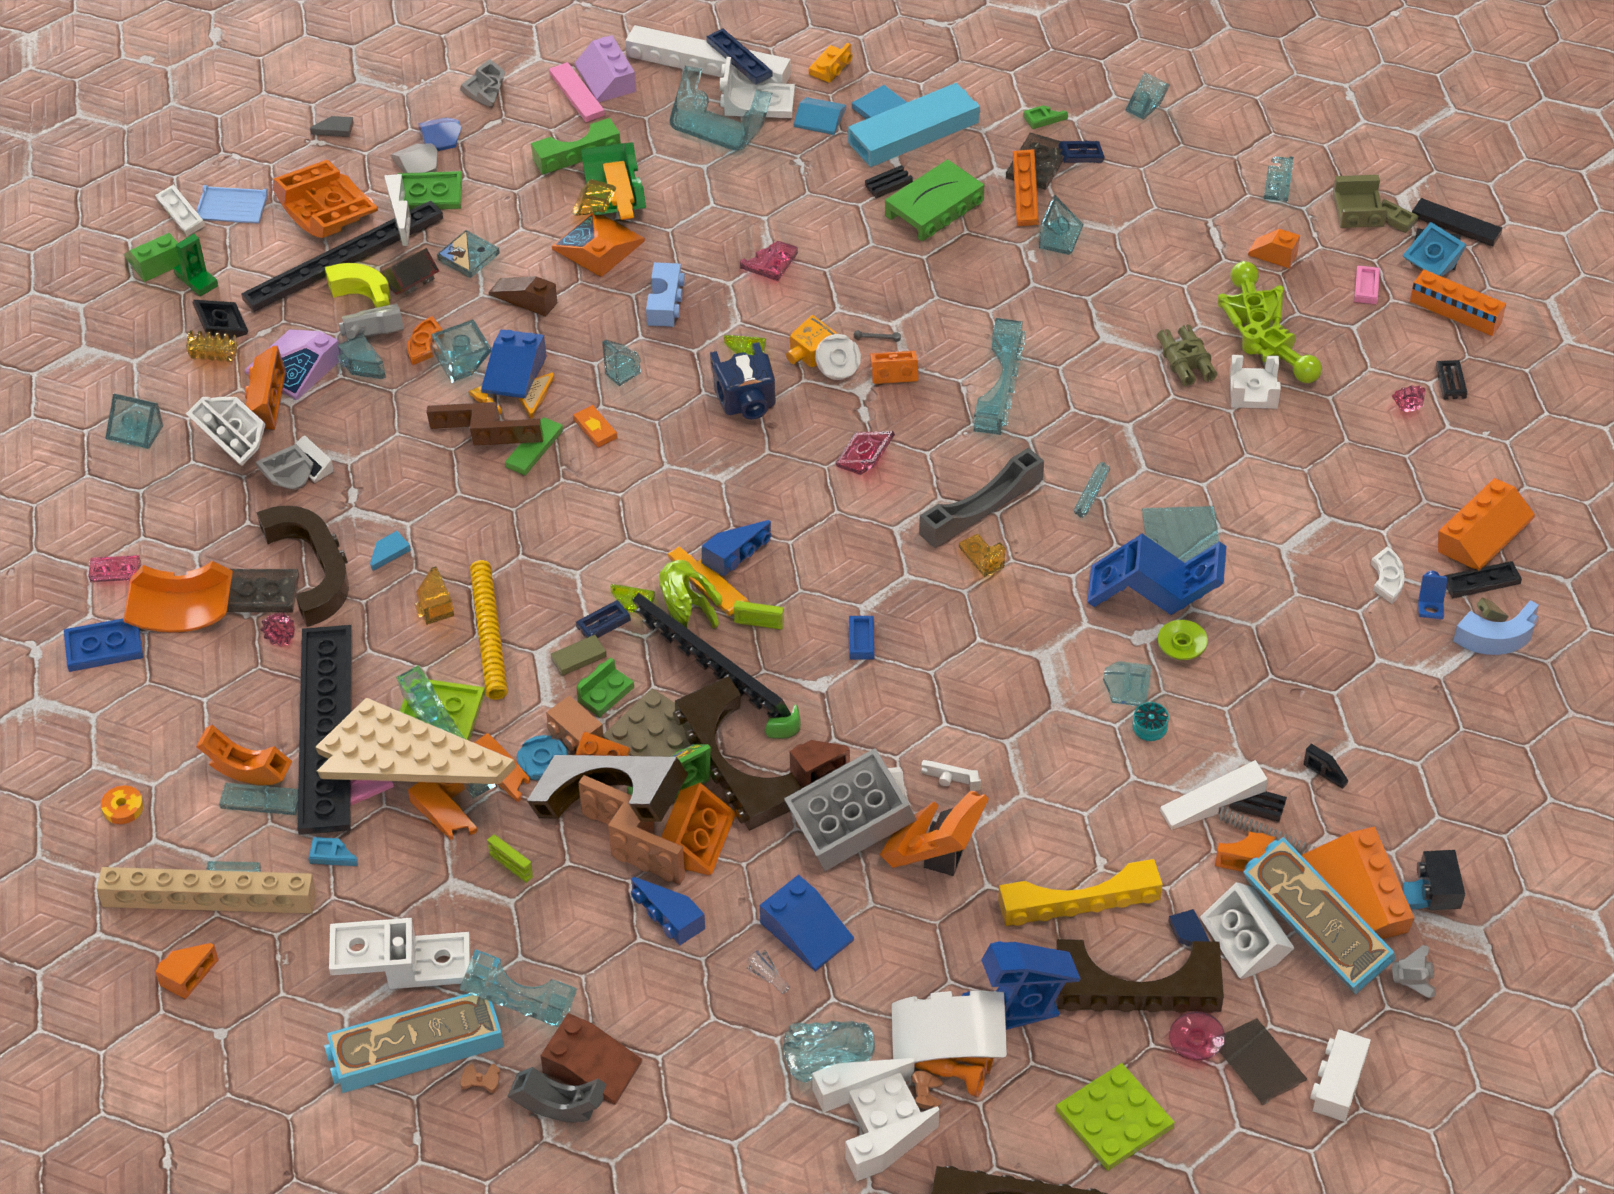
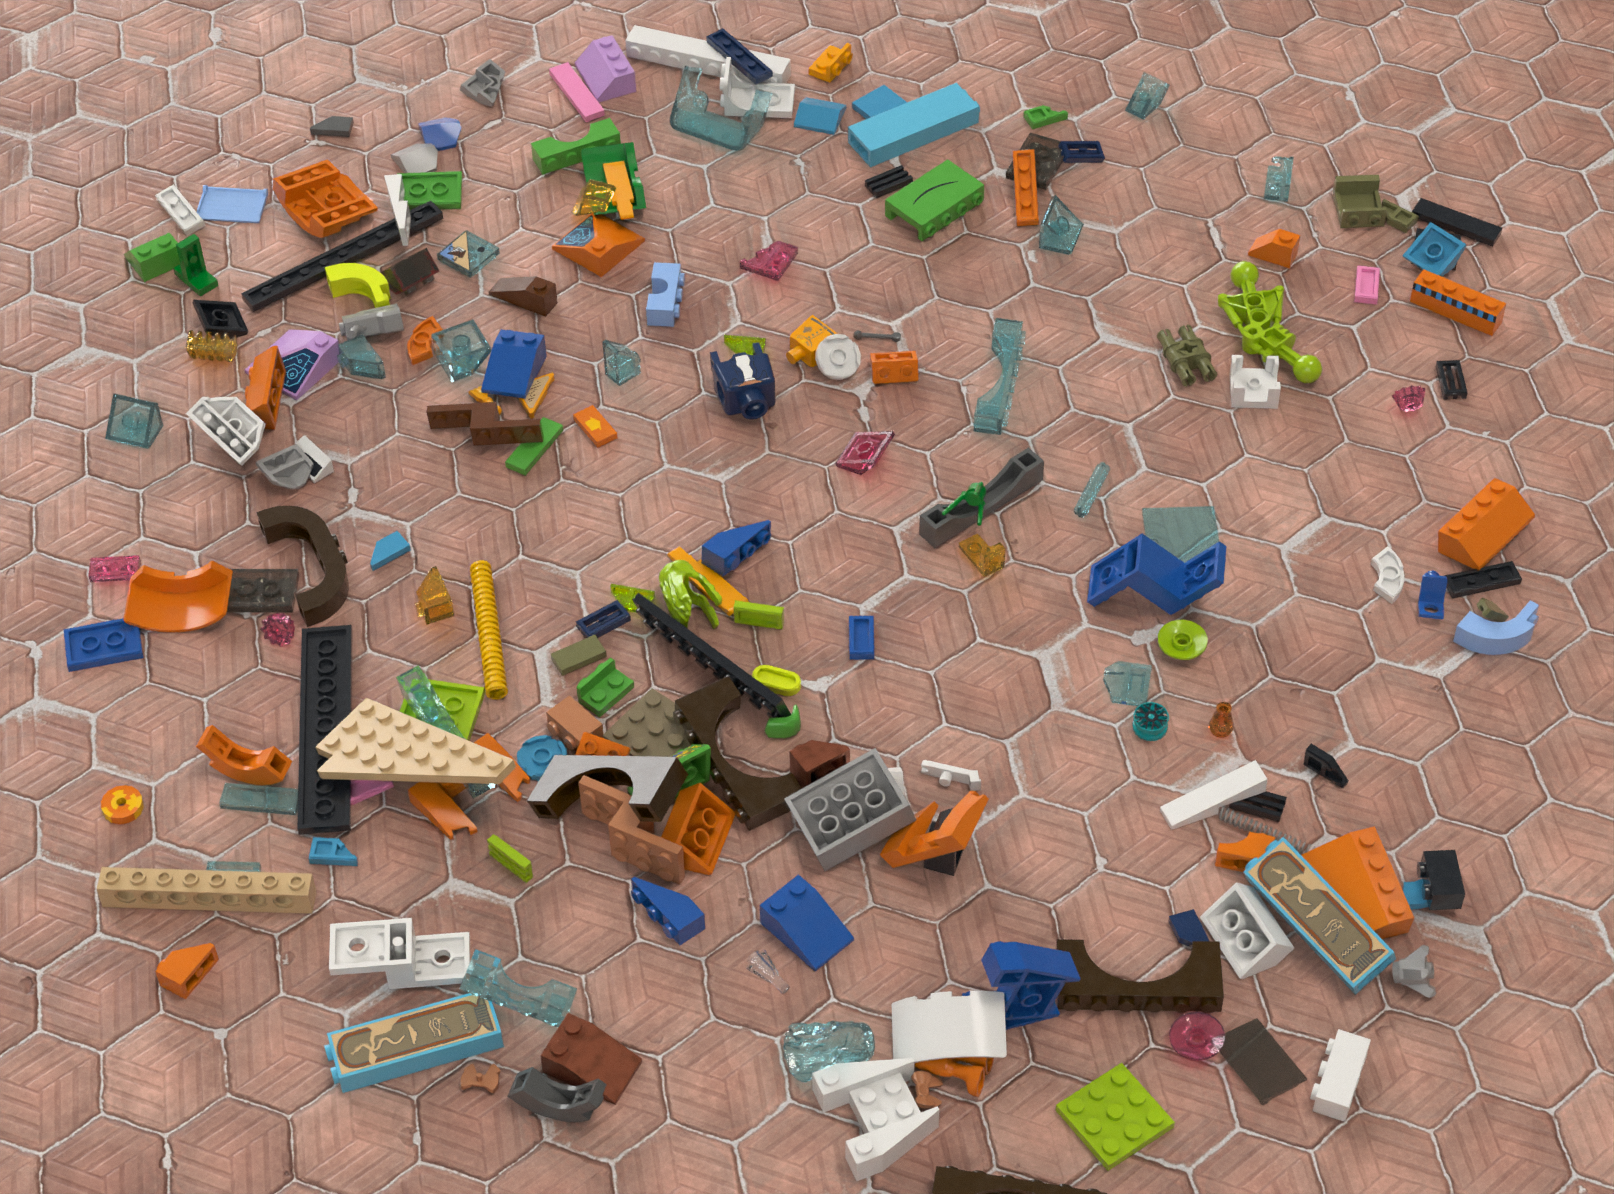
yellow arch [998,859,1163,926] -> none
none -> neon yellow tile [752,665,801,696]
none -> green plant [942,482,986,526]
none -> clear orange cone [1209,702,1234,738]

